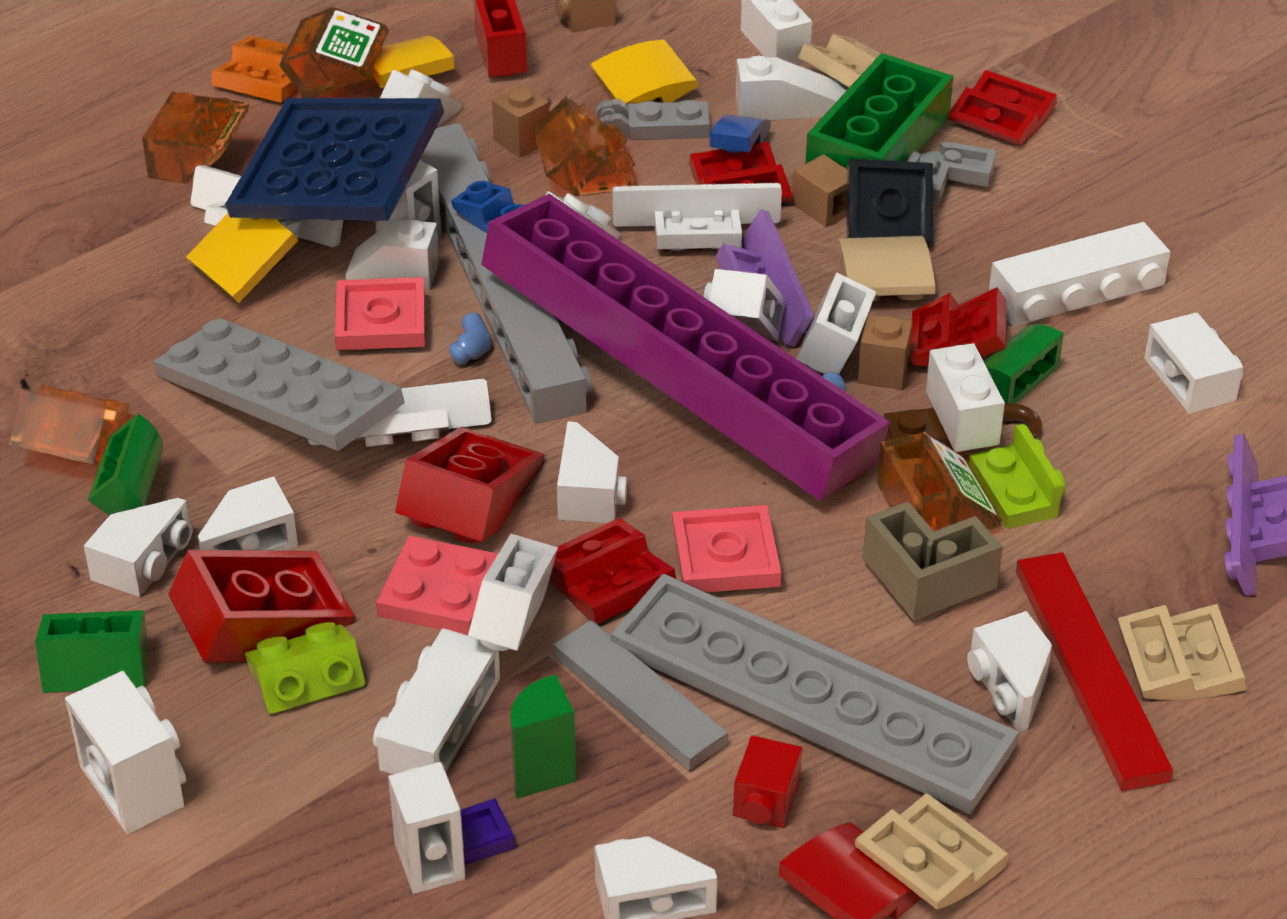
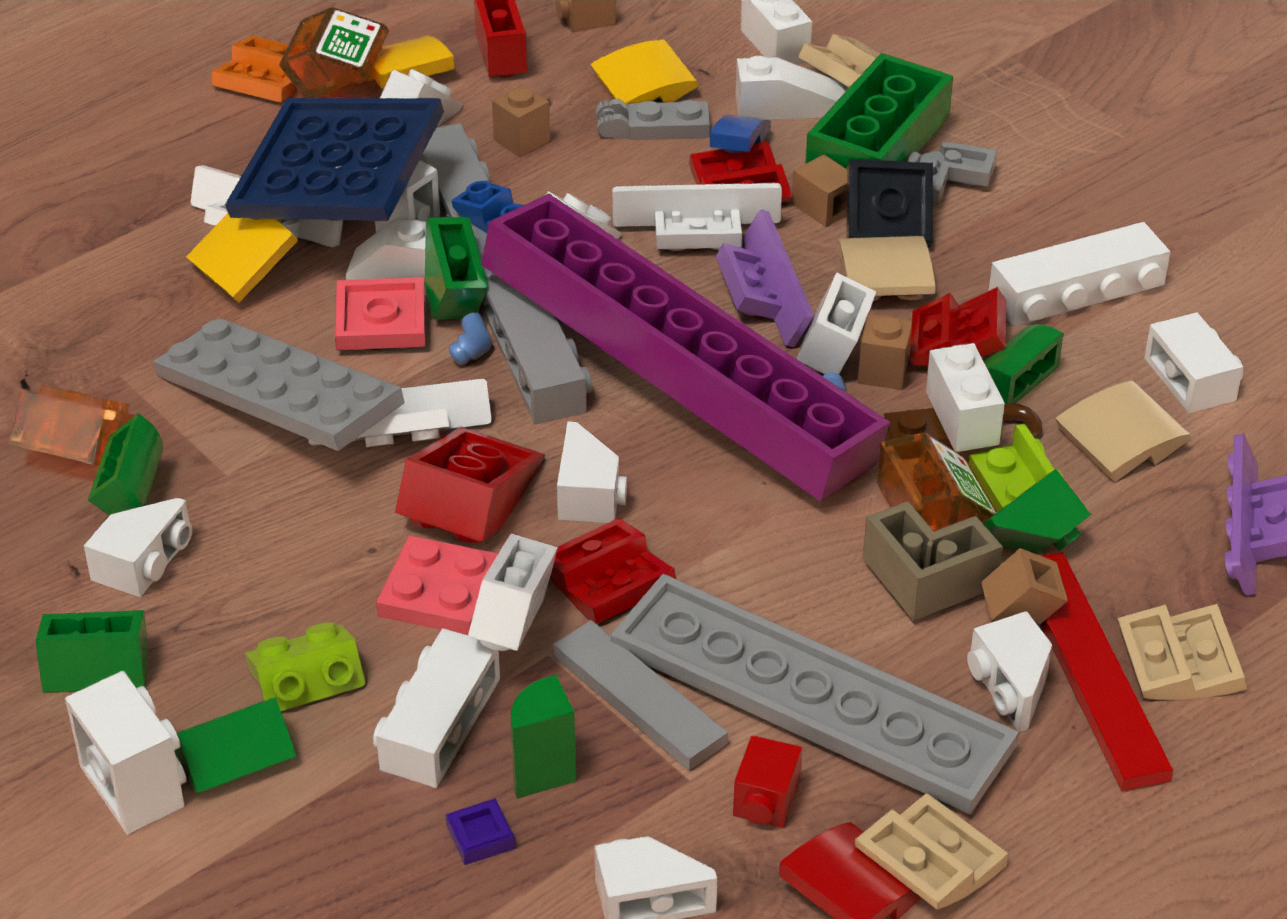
clear orange slope [142,92,249,184] -> none
red slope [168,550,355,663] -> none
white slope [198,476,298,551] -> none
white brick [388,762,465,894] -> none
clear orange slope [533,96,639,196] -> none
coral plate [672,505,781,592] -> none
white slope [704,269,786,342] -> none
red slope [948,69,1057,146] -> none
none -> green brick [175,697,297,793]
none -> green slope [425,217,488,320]
none -> medium nougat brick [981,548,1068,626]
none -> green slope [983,469,1091,554]
none -> tan slope [1055,381,1191,483]

